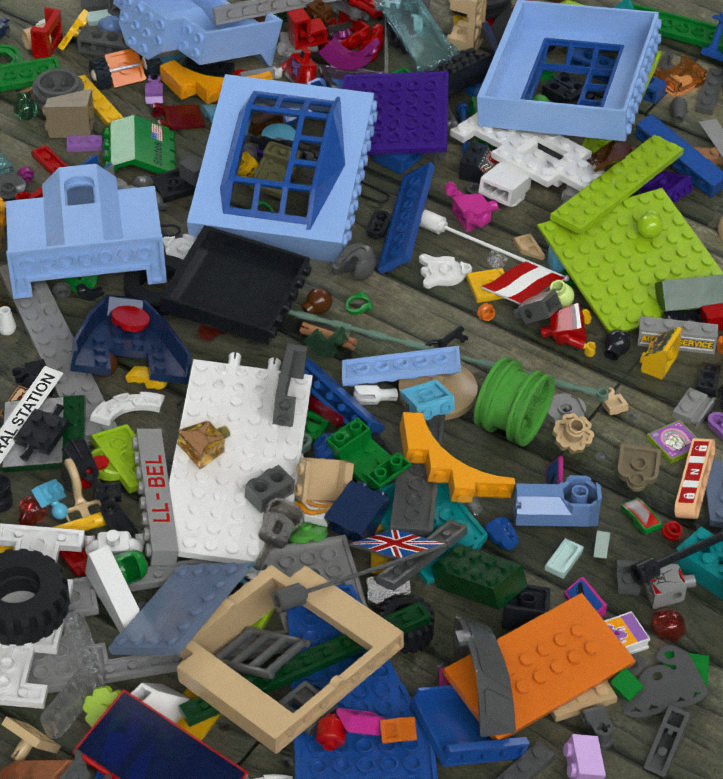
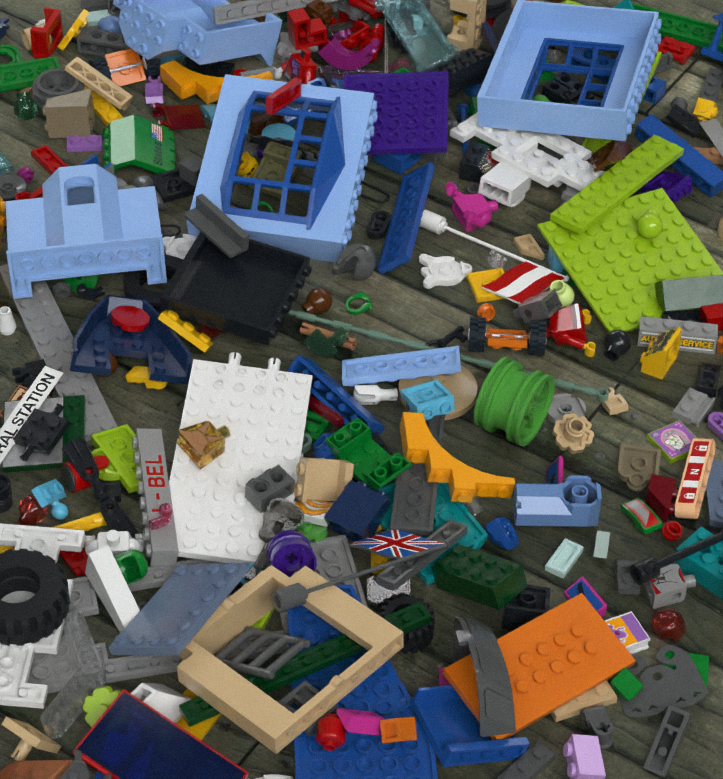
tan piece [64,458,101,522] -> none
white tile [90,392,165,426] -> none
dark grey panel [272,343,308,427] -> none
clear orange panel [653,55,707,98] -> none
none -> tan fence [64,57,133,111]
none -> clear pink arm [149,503,173,530]
none -> yellow plate [158,310,214,353]
none -> dark grey panel [184,194,249,258]
none -> red plate [265,77,302,115]
none -> dark purple wheel [267,530,317,577]
none -> clear pink arm [388,58,411,72]
none -> plate [468,317,547,356]
none -> clear cone [546,49,562,63]
none -> dark red slope [646,474,679,522]
none -> red plate [658,36,696,65]
none -> black plate [666,104,702,138]
none -> yellow brick [693,97,718,121]

